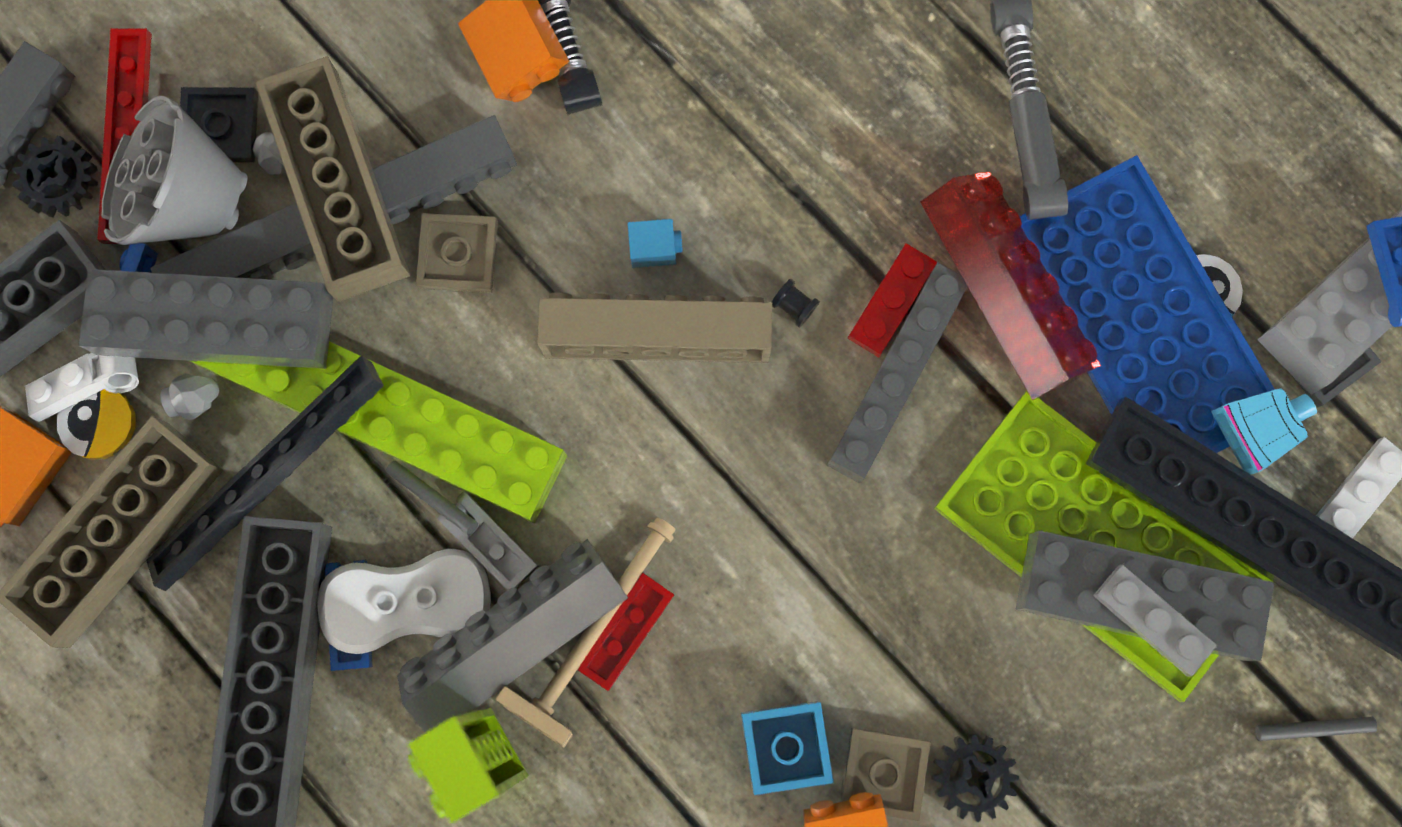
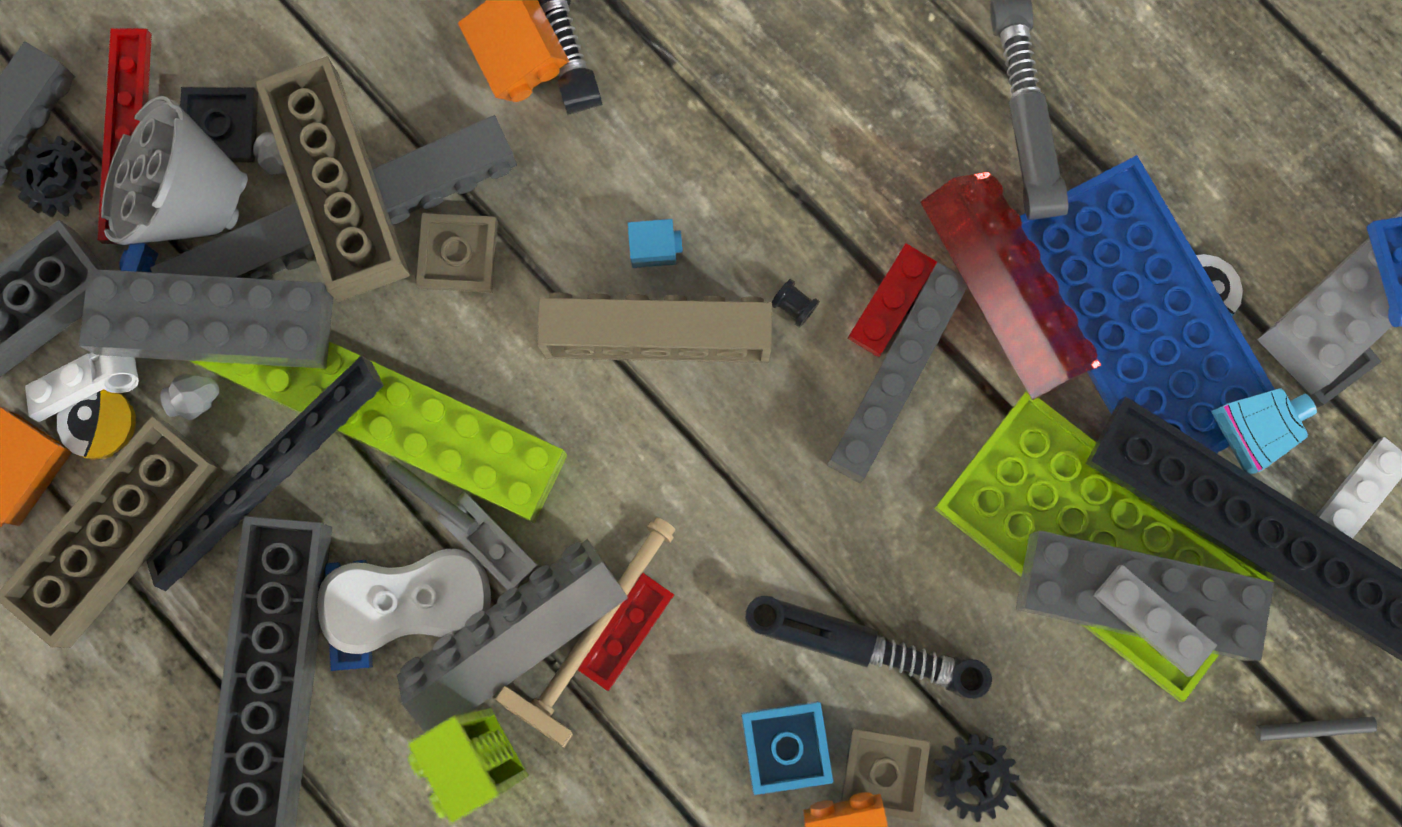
none -> black piece [745,596,992,699]

